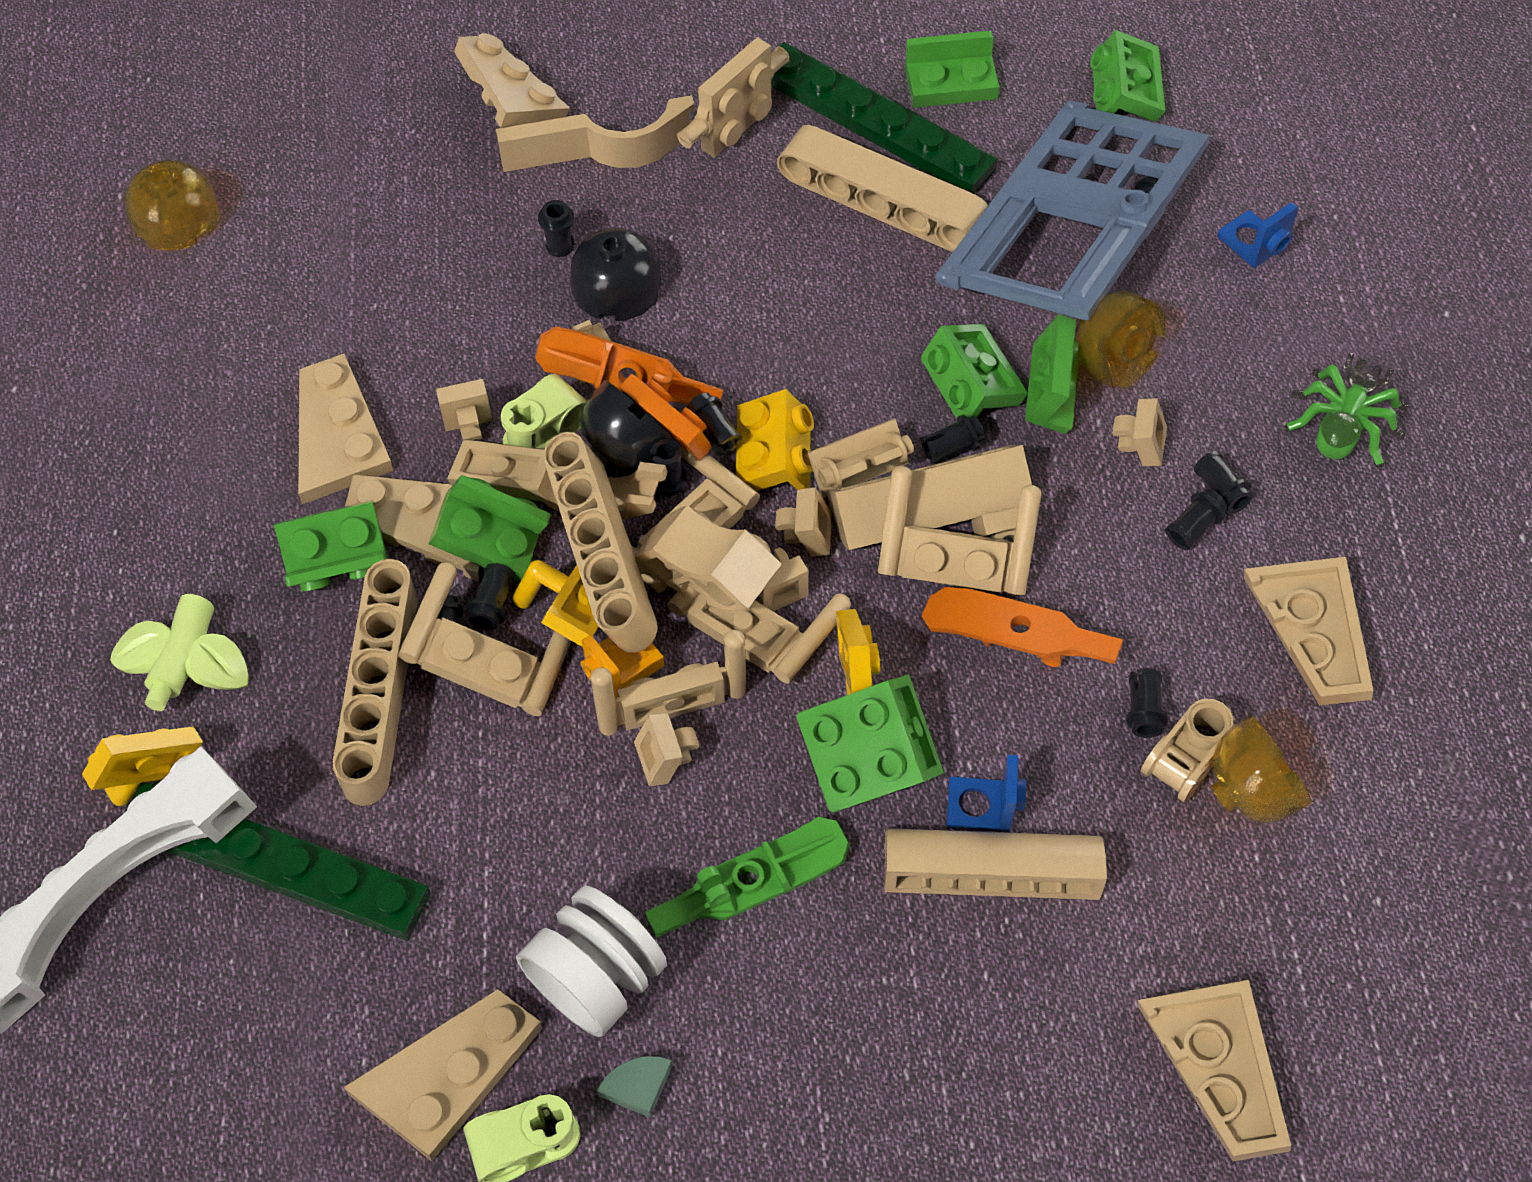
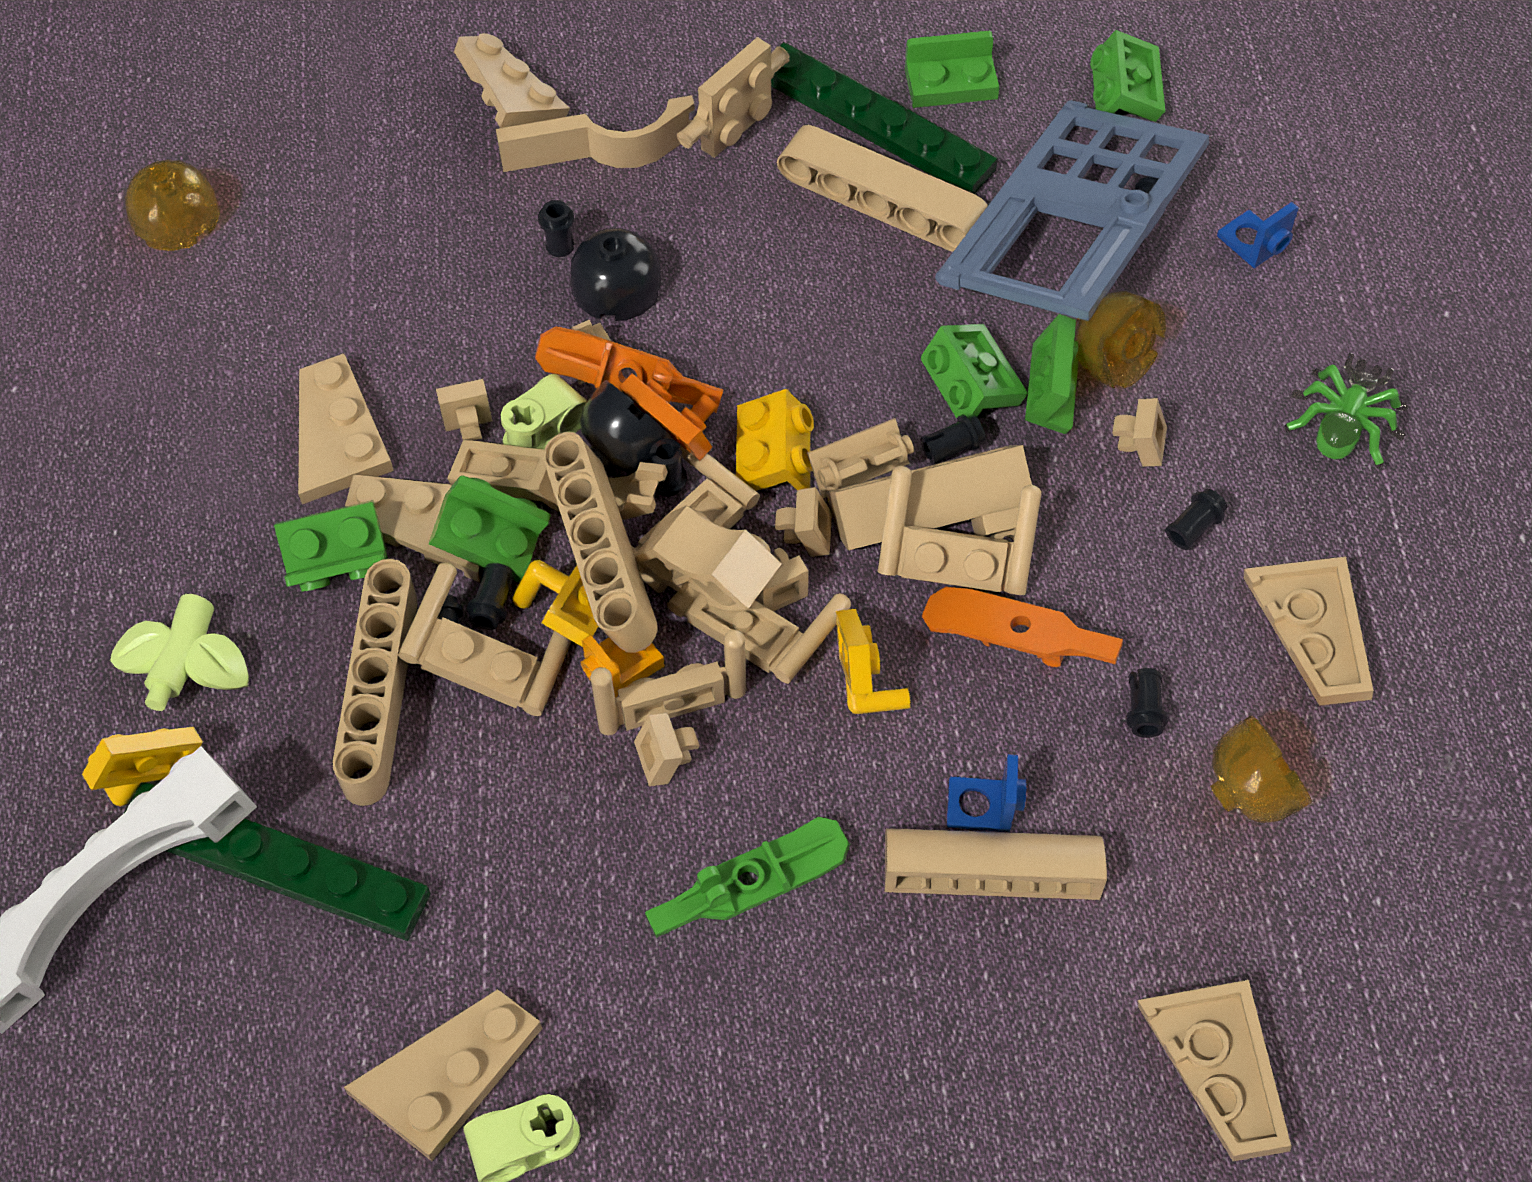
white wheel [516,885,667,1037] -> none
sand green tile [597,1056,673,1118] -> none
black pin [687,393,742,456] -> none
bright green bracket [797,675,944,812] -> none
tan piece [1140,698,1233,803] -> none
black pin [1194,451,1253,513] -> none

